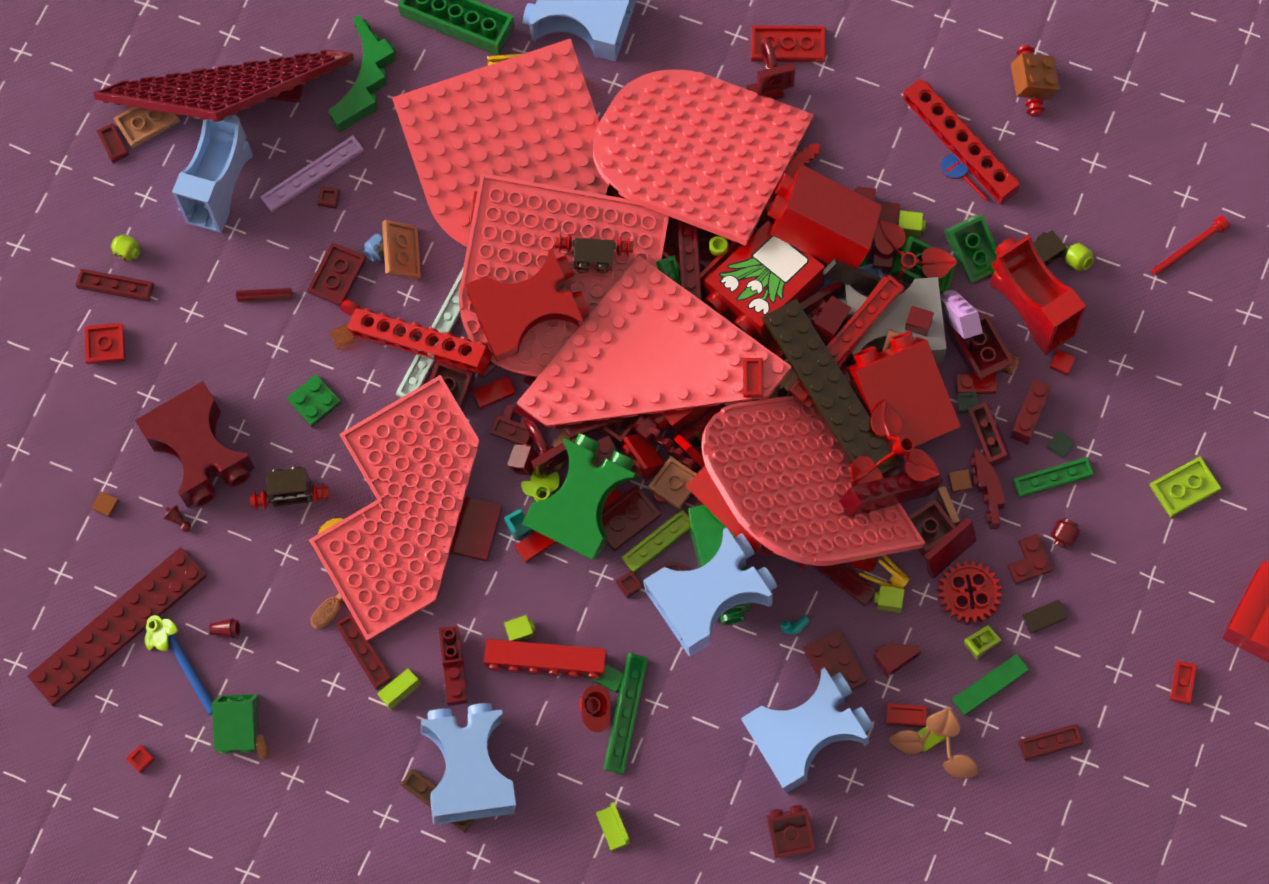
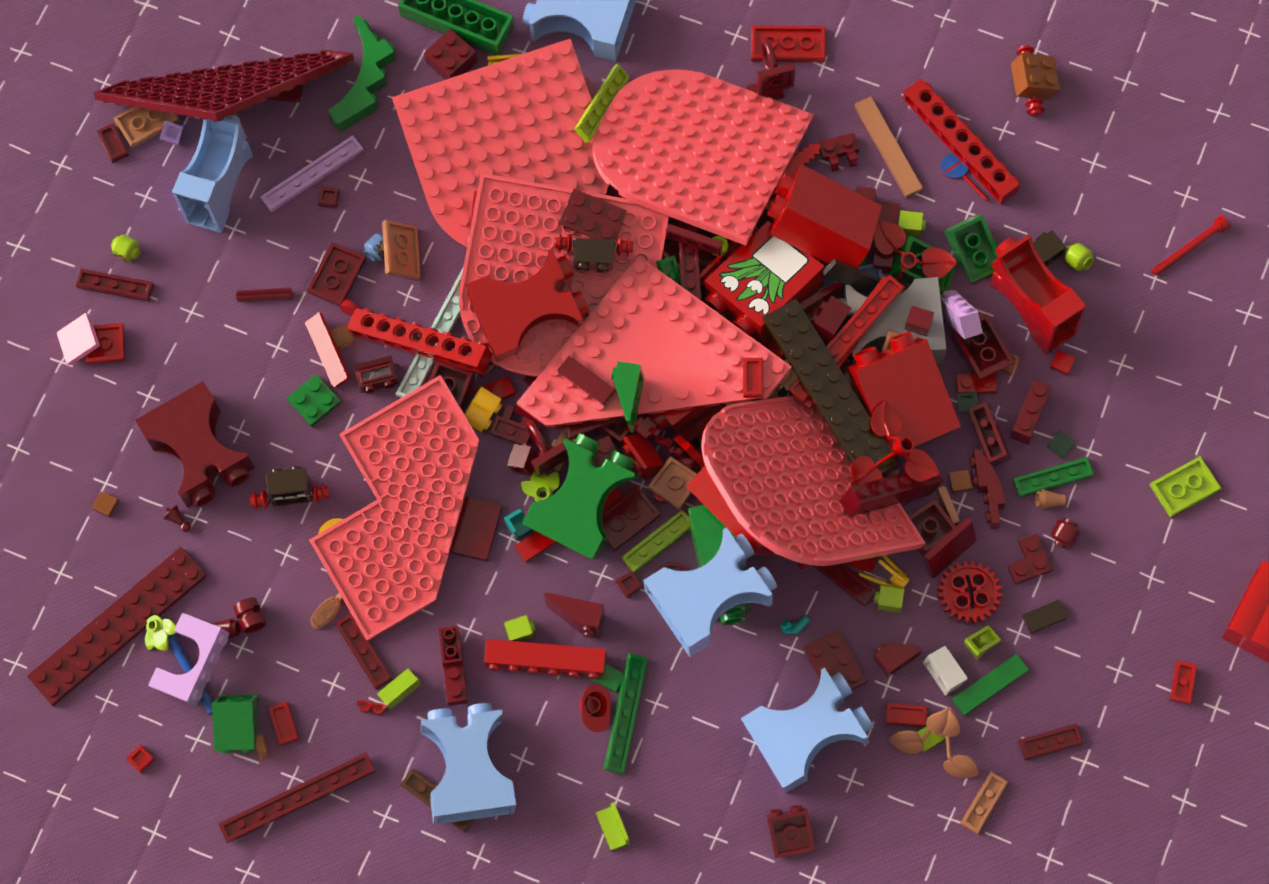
none -> tile [57,313,100,365]
none -> lavender arch [148,613,230,706]
none -> lavender plate [160,121,183,145]
none -> dark red plate [219,752,376,843]
none -> dark red wheel [233,597,267,634]
none -> red tile [268,701,300,746]
none -> tile [305,313,351,388]
none -> dark red window [354,355,399,393]
none -> red piece [356,700,387,715]
none -> dark red brick [424,29,478,80]
none -> yellow brick [464,387,502,432]
none -> dark red slope [544,592,605,639]
none -> dark red tile [557,355,616,406]
none -> dark red plate [559,188,627,241]
none -> lime tile [574,64,630,143]
none -> green slope [611,361,645,433]
none -> dark red tile [666,224,723,256]
none -> dark red plate [818,133,859,172]
none -> nougat tile [854,97,923,198]
none -> white hinge [923,646,968,696]
none -> nougat tile [960,772,1008,835]
none -> nougat cone [1035,489,1066,509]

